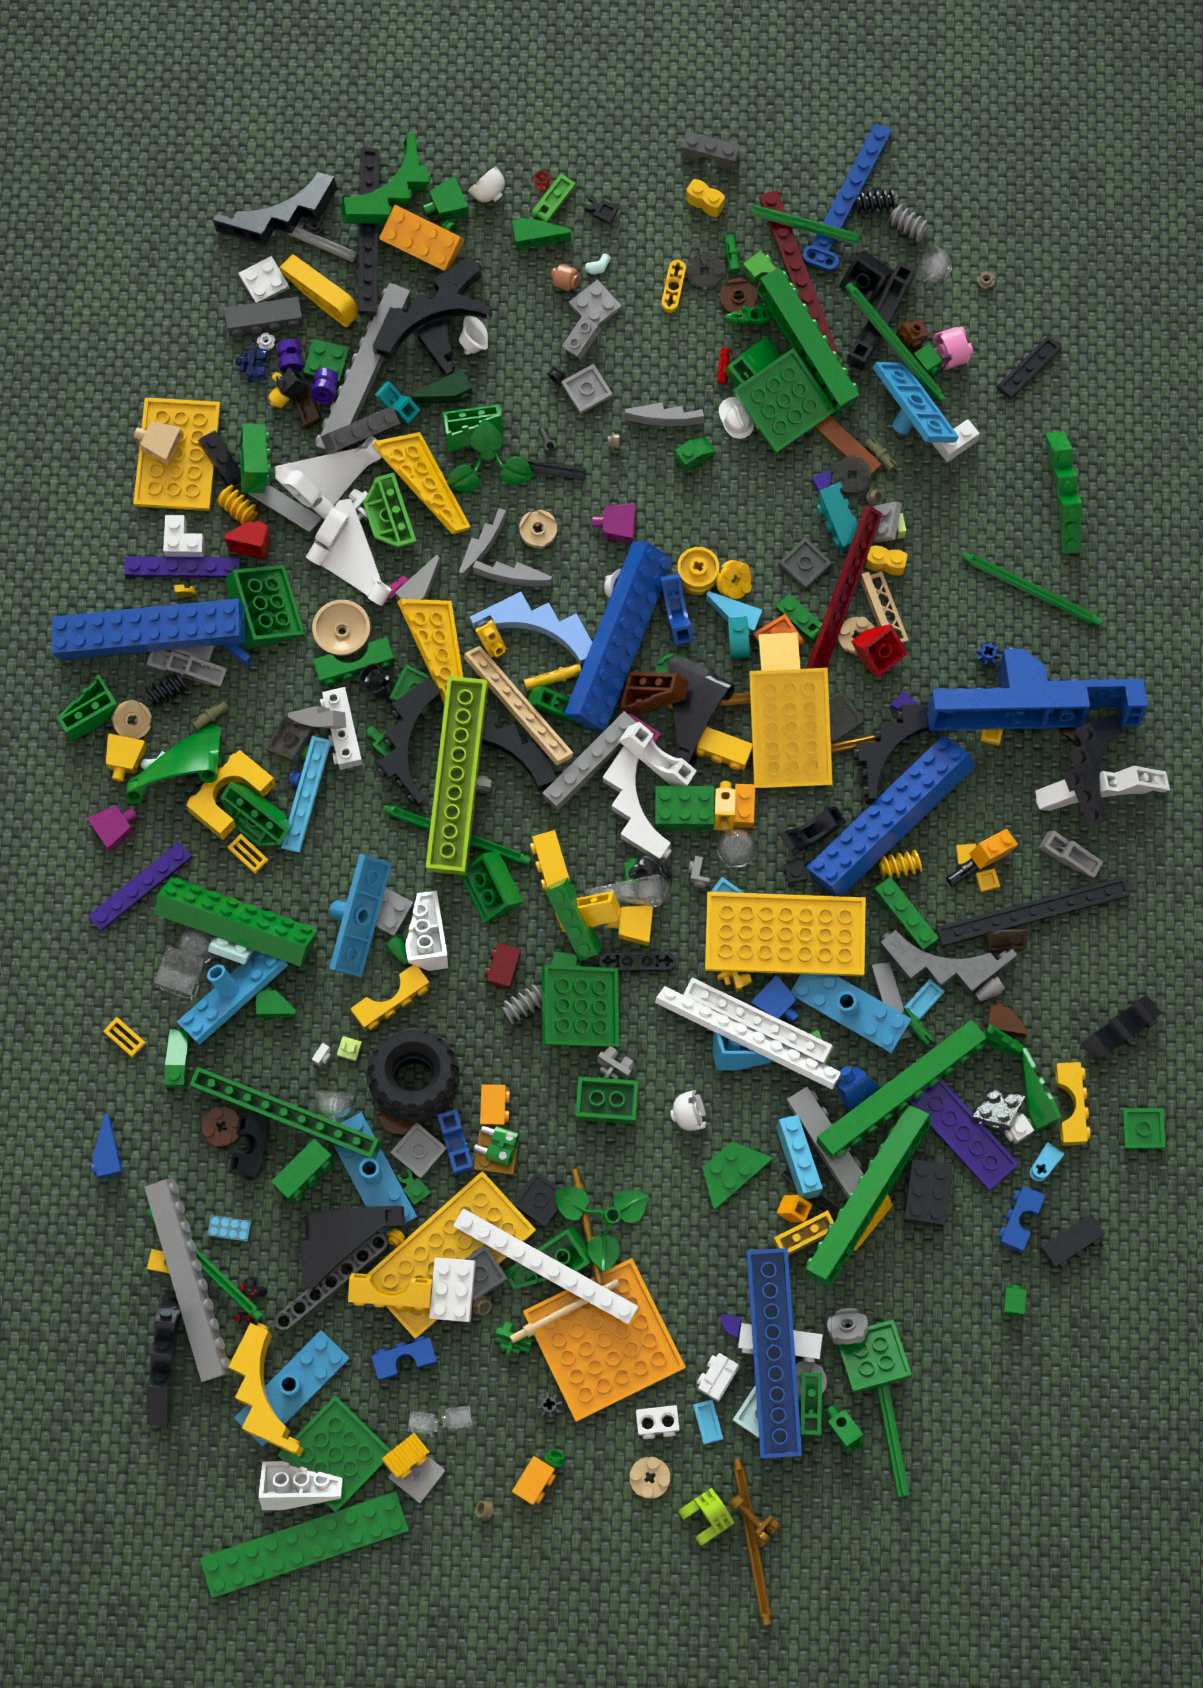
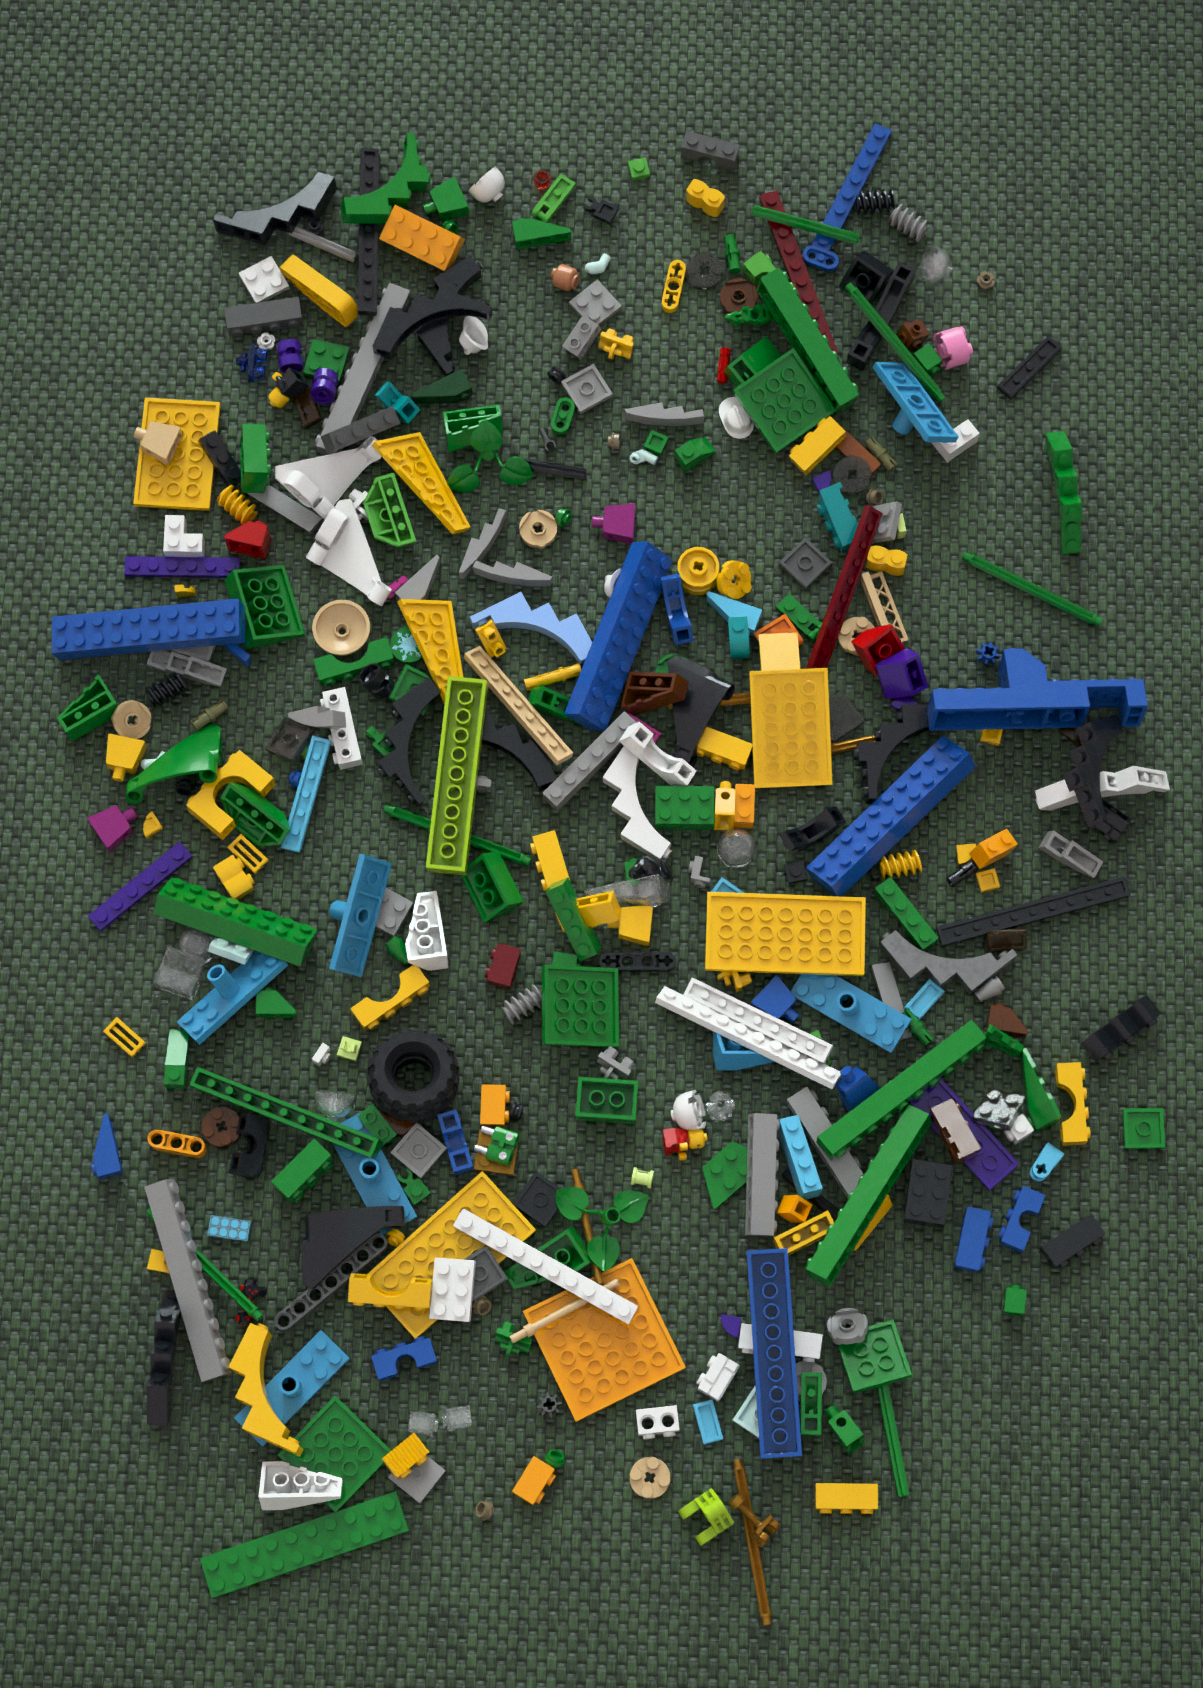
none -> yellow tile [143,811,163,839]
none -> light orange beam [148,1130,207,1158]
none -> black plate [175,779,195,796]
none -> yellow brick [213,855,255,900]
none -> green hinge [357,1103,397,1147]
none -> green tile [390,626,423,665]
none -> black bush [509,1102,524,1122]
none -> green plate [551,397,575,435]
none -> green plate [555,509,572,527]
none -> yellow hips [598,328,634,359]
none -> bright green plate [628,158,650,181]
none -> light aqua arm [629,449,658,465]
none -> yellowish green bush [631,1167,654,1188]
none -> green plate [643,430,669,456]
none -> piece [662,1128,707,1161]
none -> clear brick [706,1091,735,1121]
none -> light grey brick [745,1113,780,1236]
none -> yellow brick [789,416,847,476]
none -> yellow brick [815,1483,878,1514]
none -> dark purple slope [875,648,928,699]
none -> wedge [929,1099,981,1166]
none -> blue brick [954,1206,993,1273]
none -> black brick [1084,799,1132,841]

